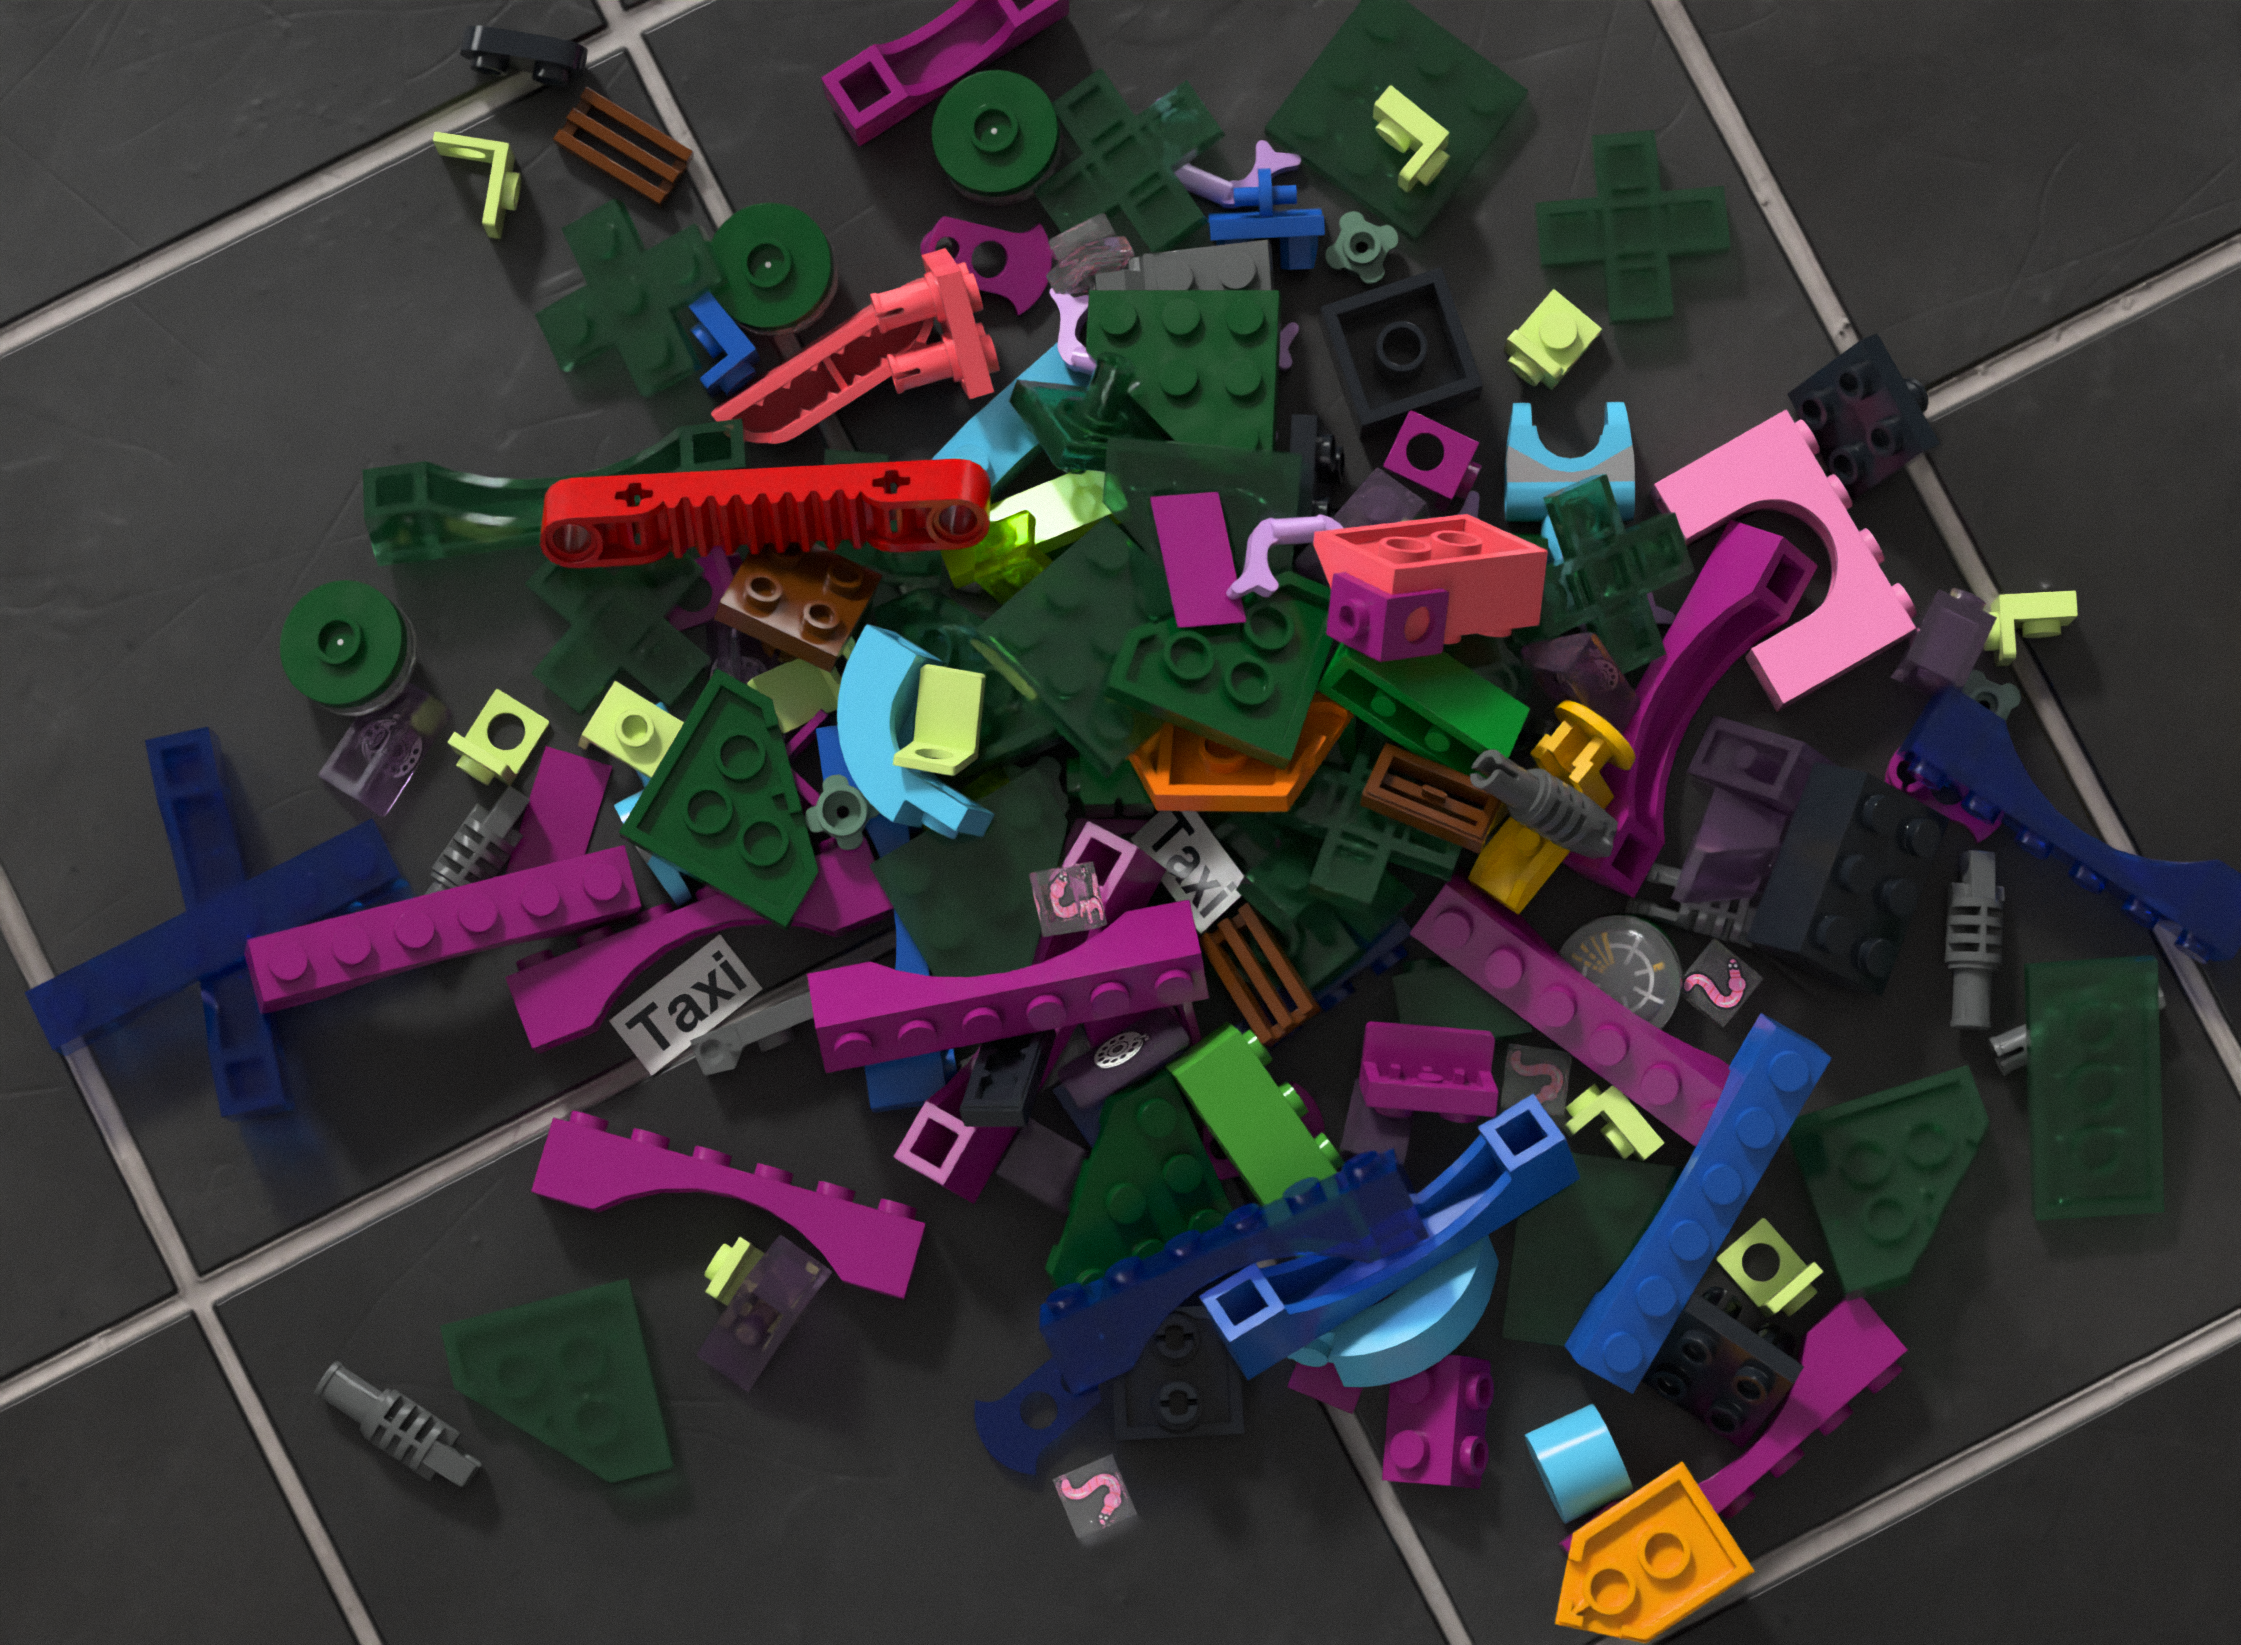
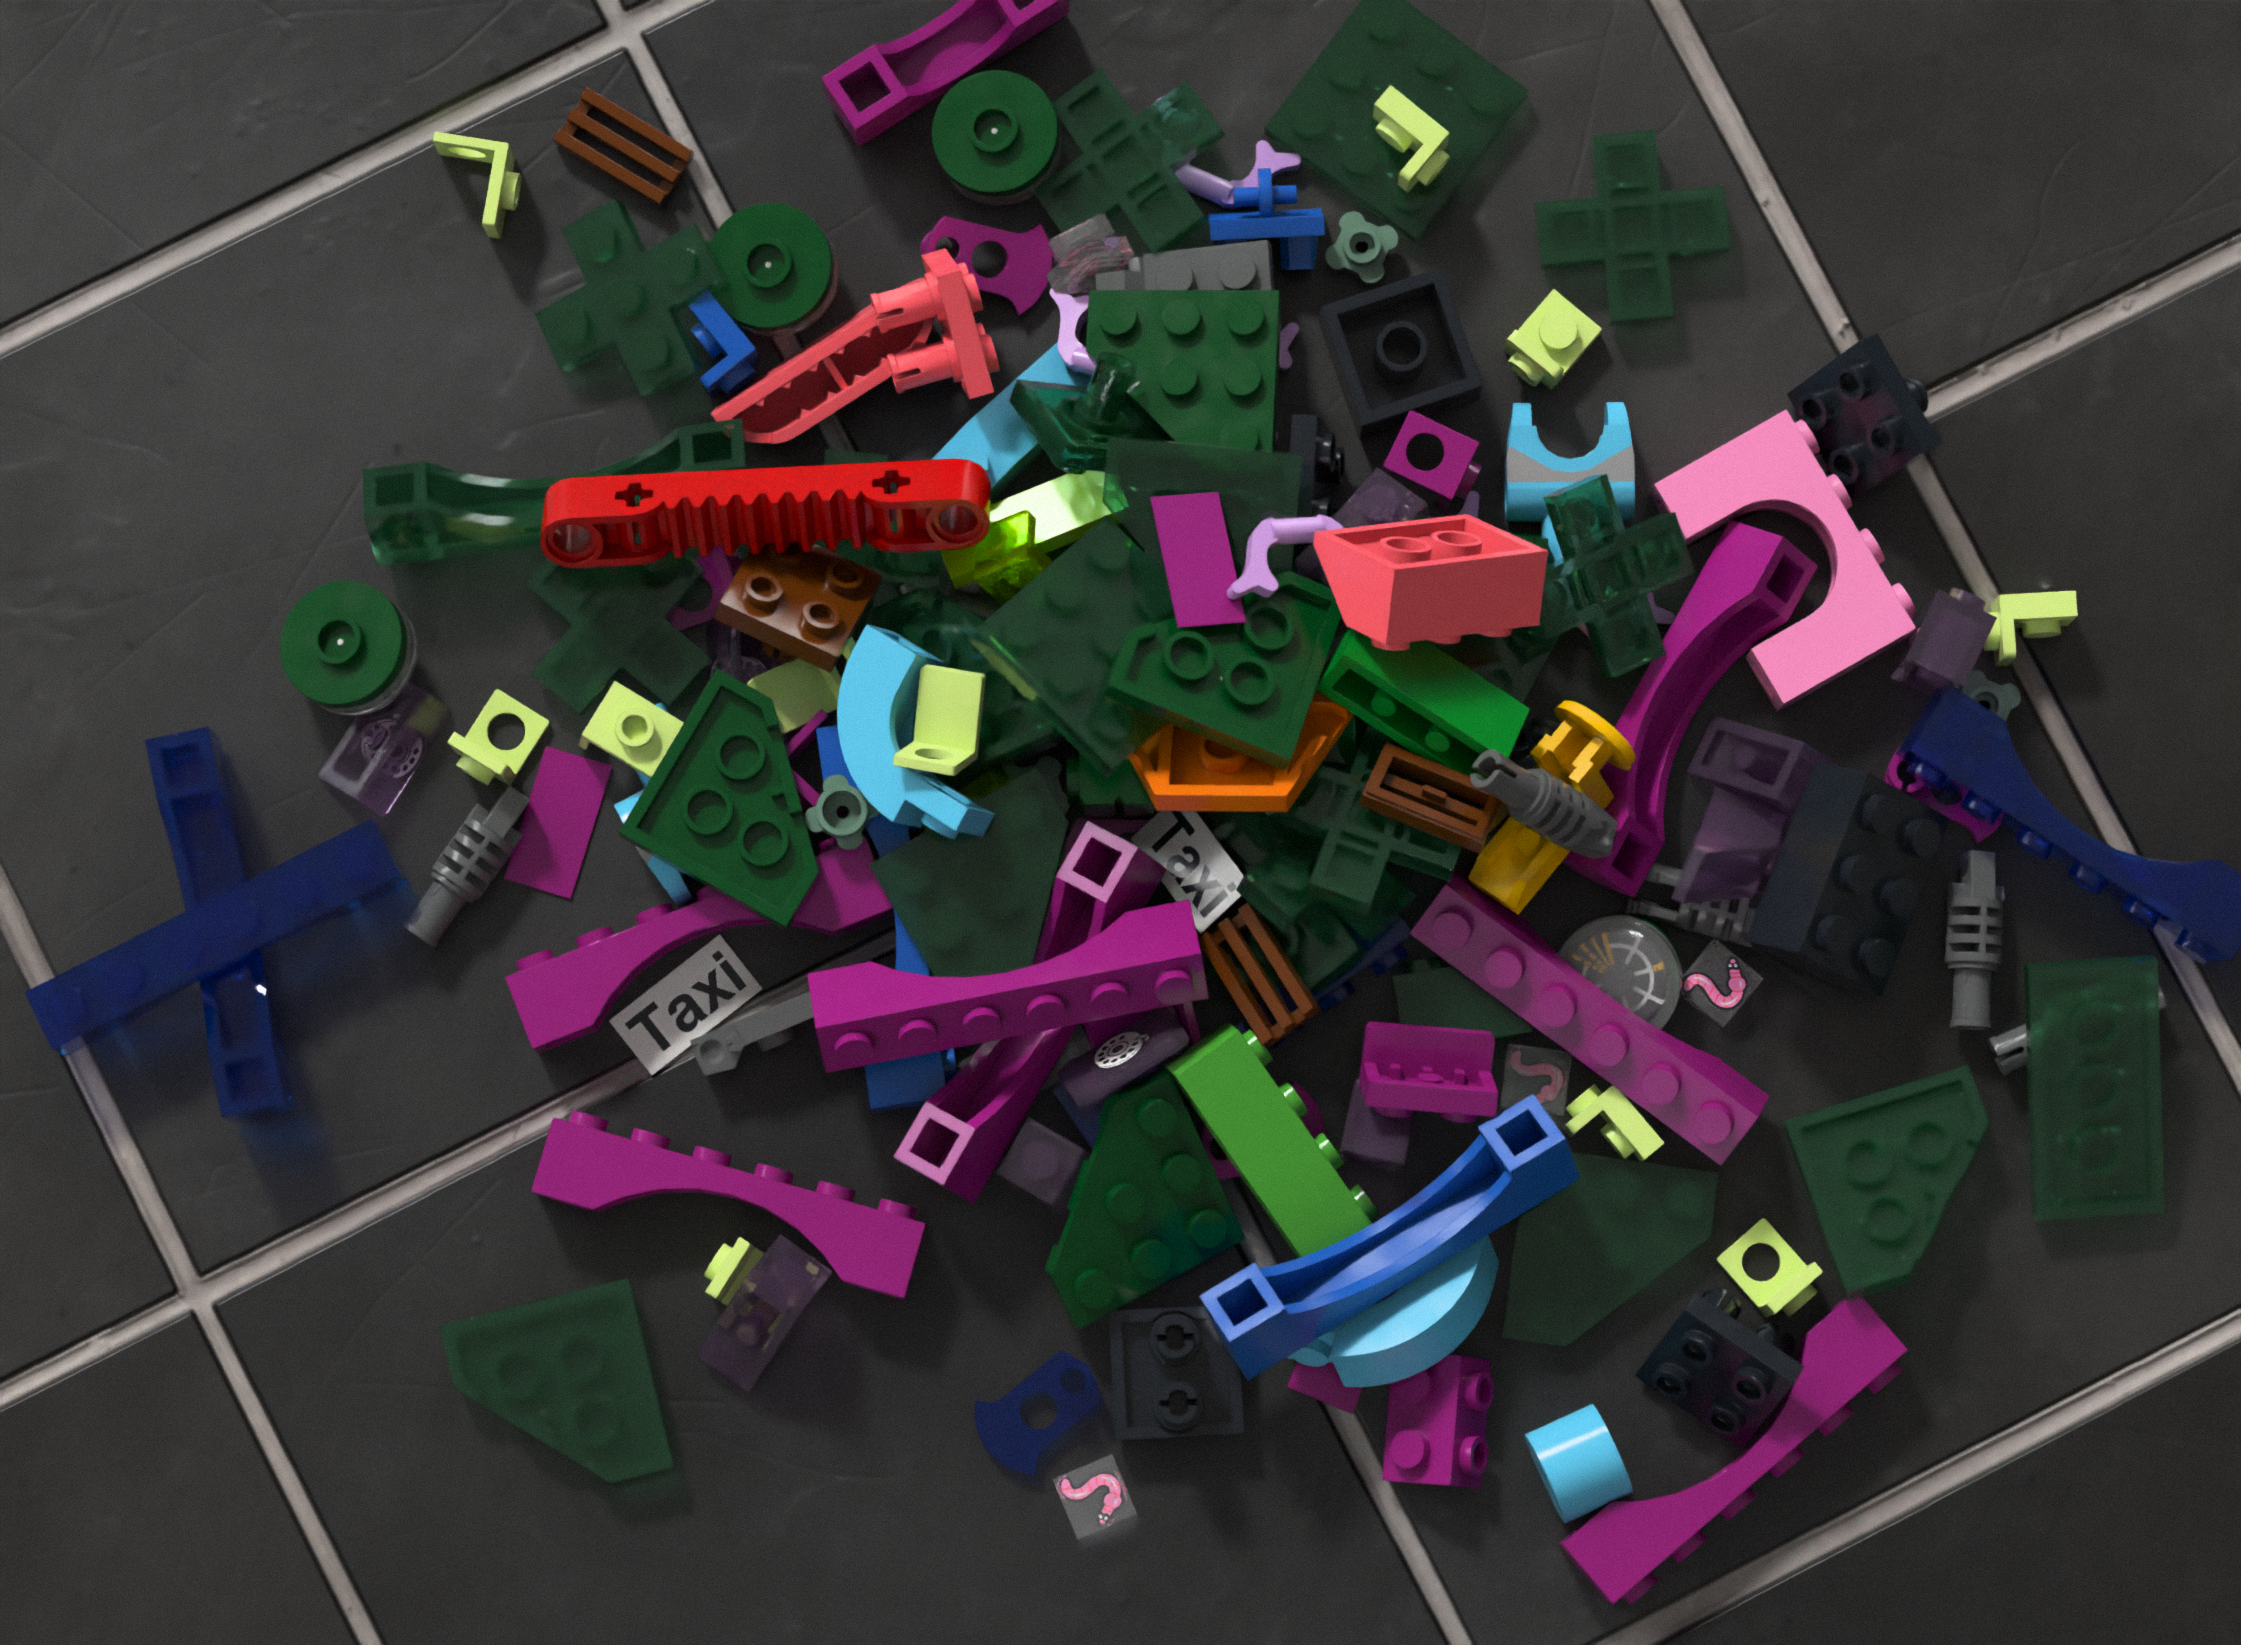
magenta arch [244,845,641,1015] -> none
dark grey hinge [313,1361,482,1487] -> none
black plate [460,26,588,87] -> none
black plate [959,1029,1056,1127] -> none
clear tile [1029,861,1107,937] -> none
clear blue arch [1039,1148,1430,1395] -> none
magenta bracket [1326,572,1449,662] -> none
slope [1520,632,1640,734] -> none
light orange tile [1555,1462,1755,1644] -> none
blue arch [1564,1013,1832,1394] -> none

